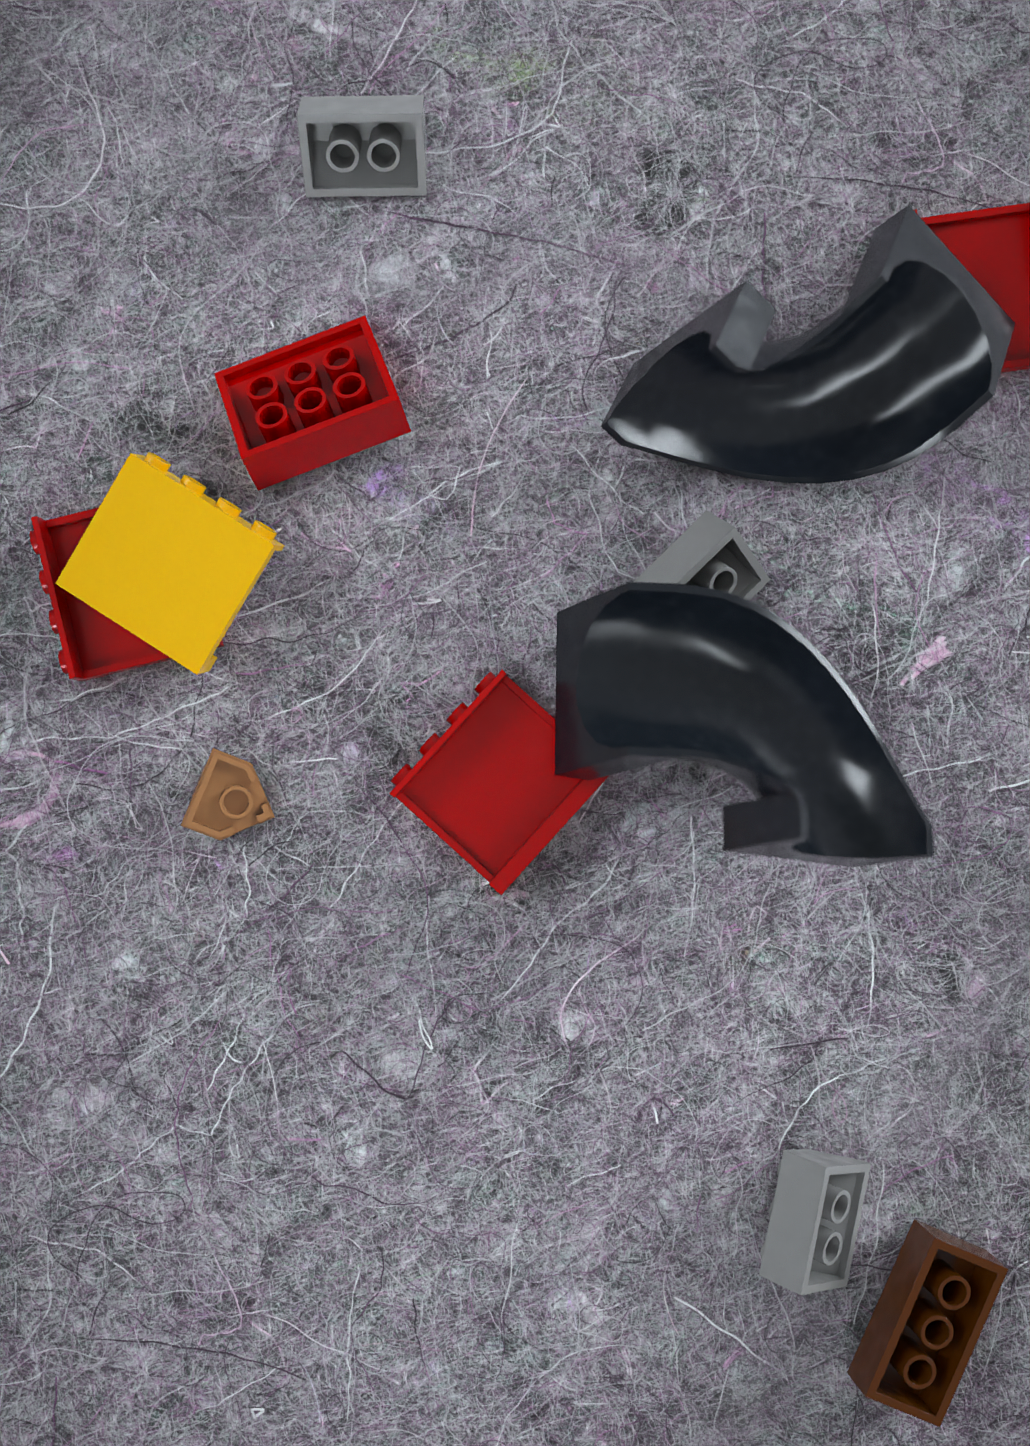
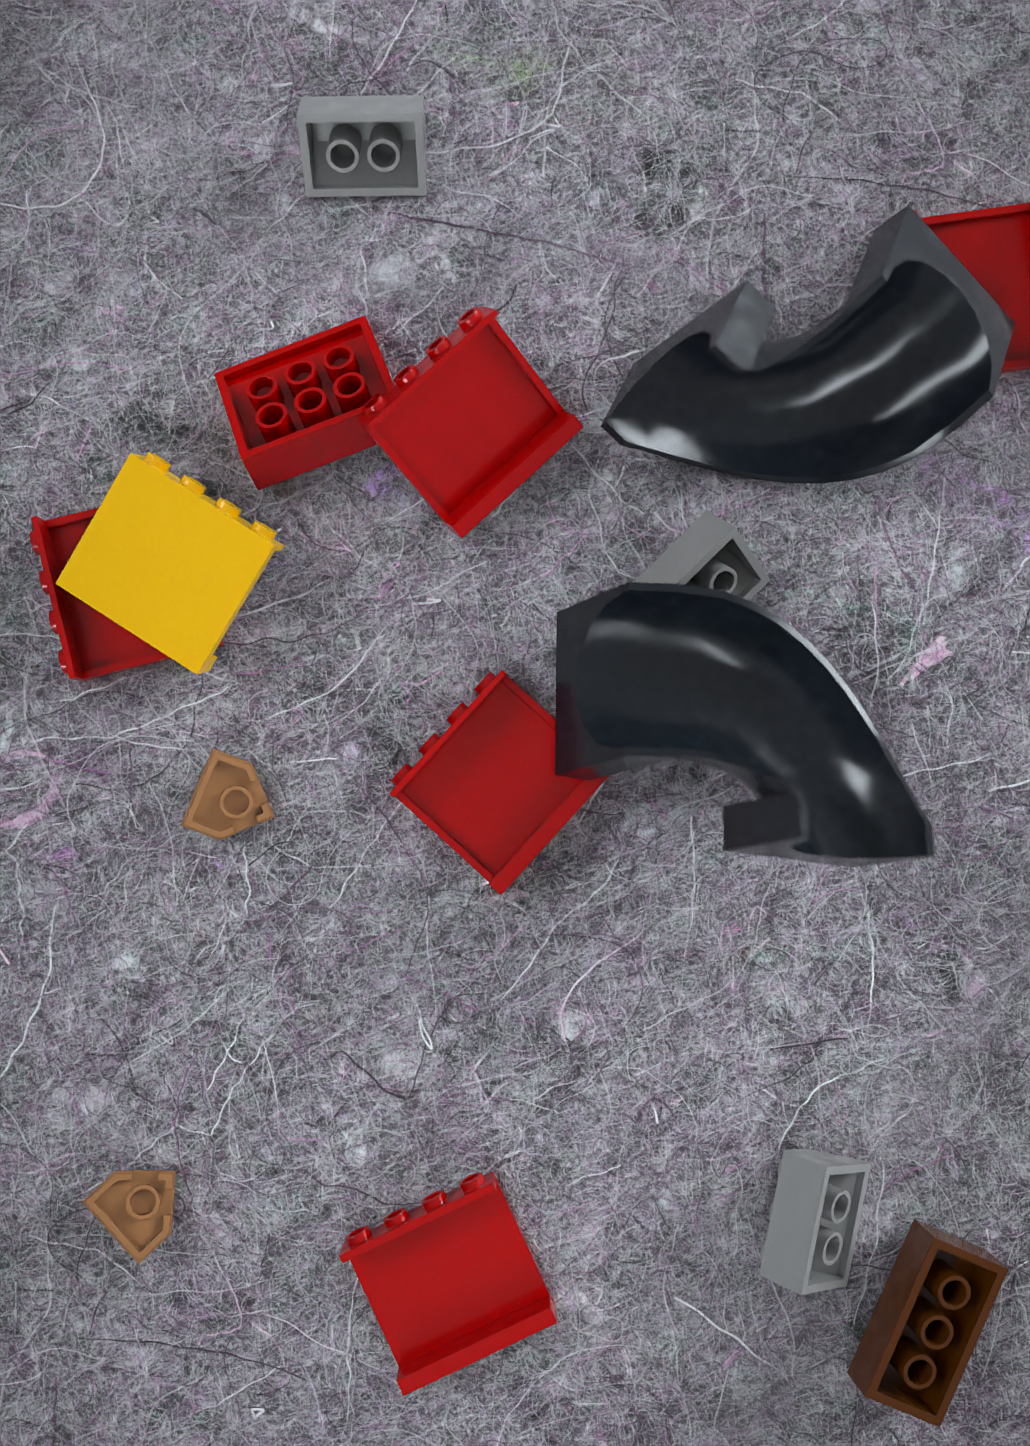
none -> medium nougat plate [82,1170,176,1264]
none -> red panel [339,1171,557,1396]
none -> red panel [356,306,584,539]

